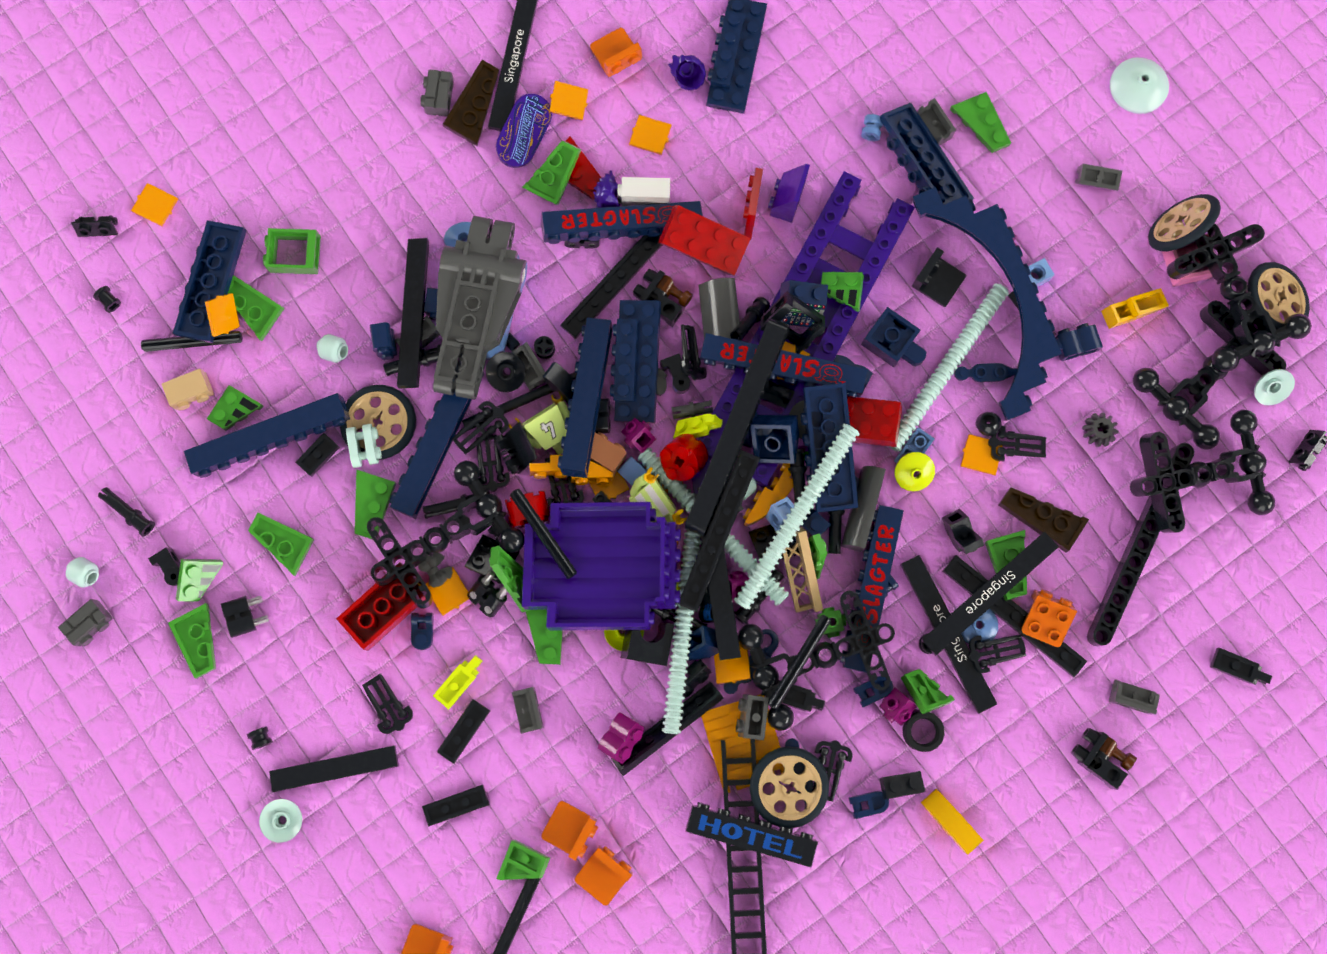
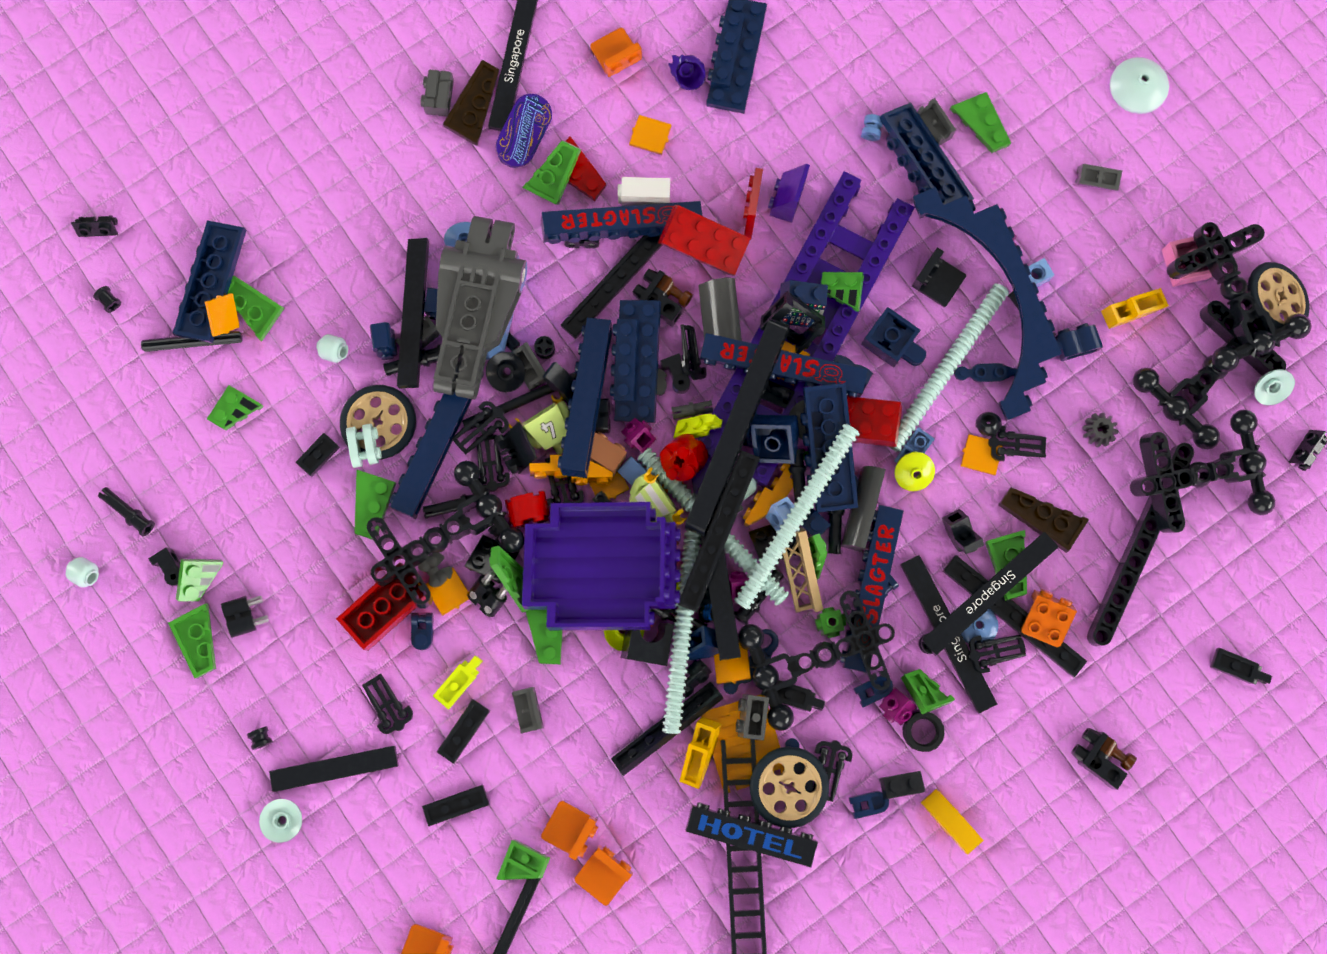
dark grey brick [58,599,113,646] -> none
light orange piece [131,183,178,226] -> none
tan brick [162,368,214,410] -> none
dark blue brick [184,393,351,478] -> none
bright green wing [248,513,314,576] -> none
bright green window [263,228,321,274] -> none
black axle [510,489,577,579] -> none
light orange piece [549,81,588,120] -> none
dark purple hair [593,170,621,208] -> none
magenta brick [598,712,645,764] -> none
black pin [730,297,770,341] -> none
black axle [768,615,831,709] -> none
dark grey hinge [1109,680,1160,714] -> none
wedge [1148,194,1221,252] -> none
none -> yellow slope [679,717,722,789]

